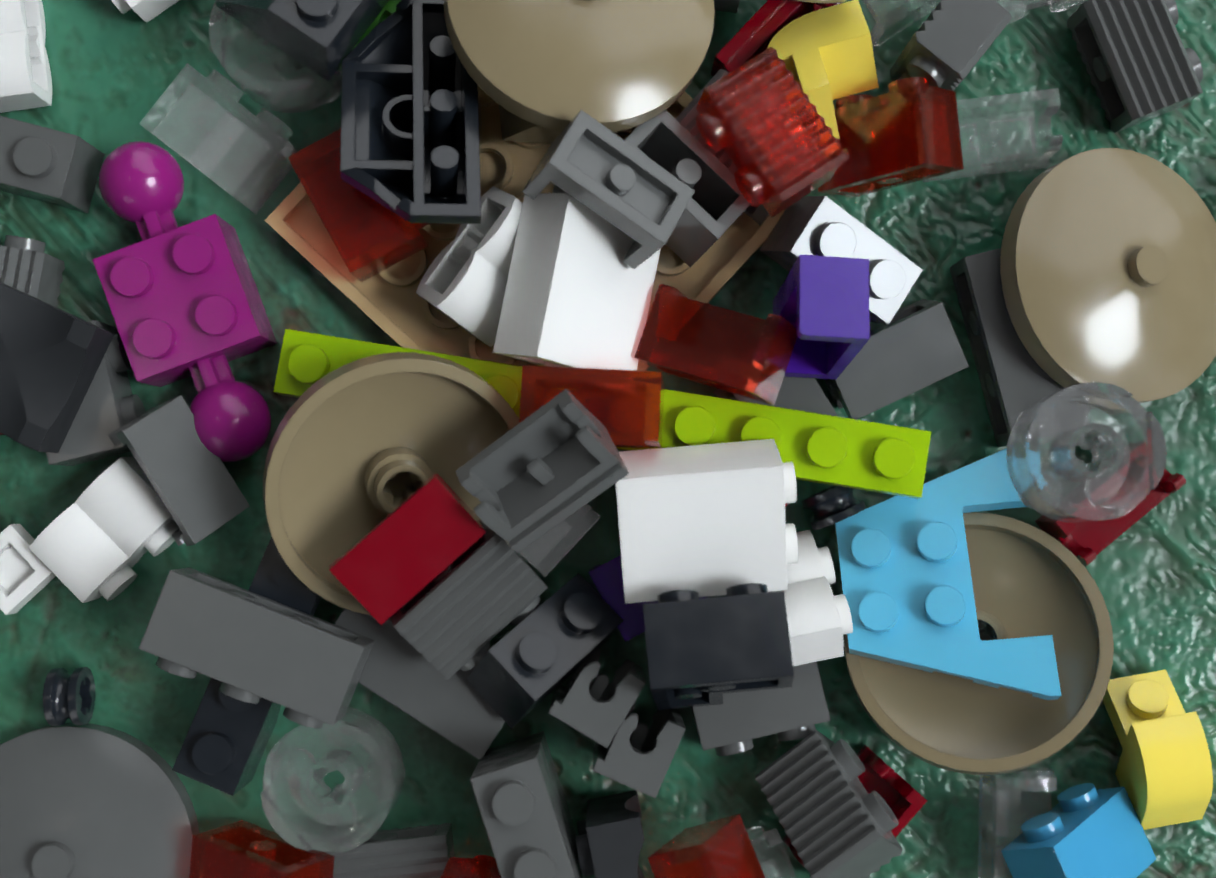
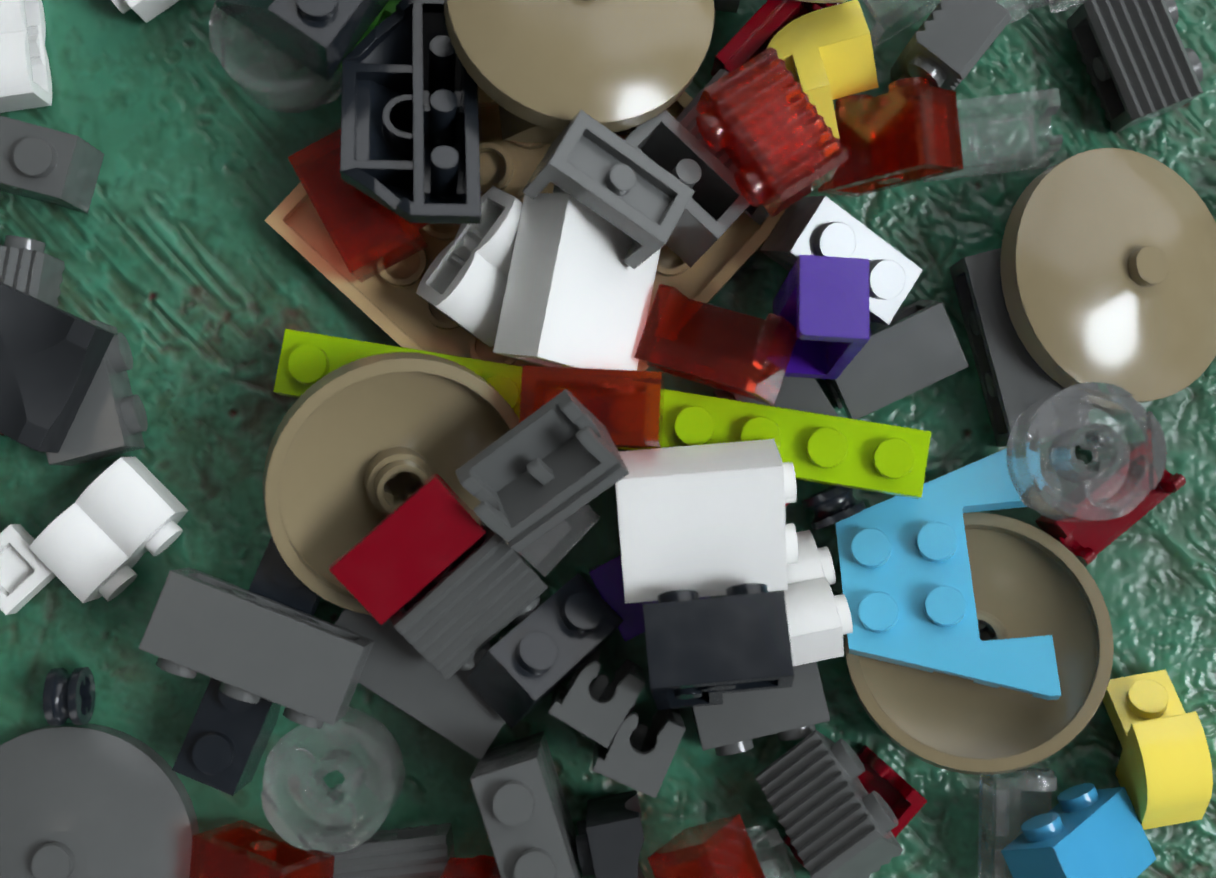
magenta brick [92,141,277,463] -> none
dark grey hinge [108,395,249,546] -> none
clear brick [139,63,302,214] -> none

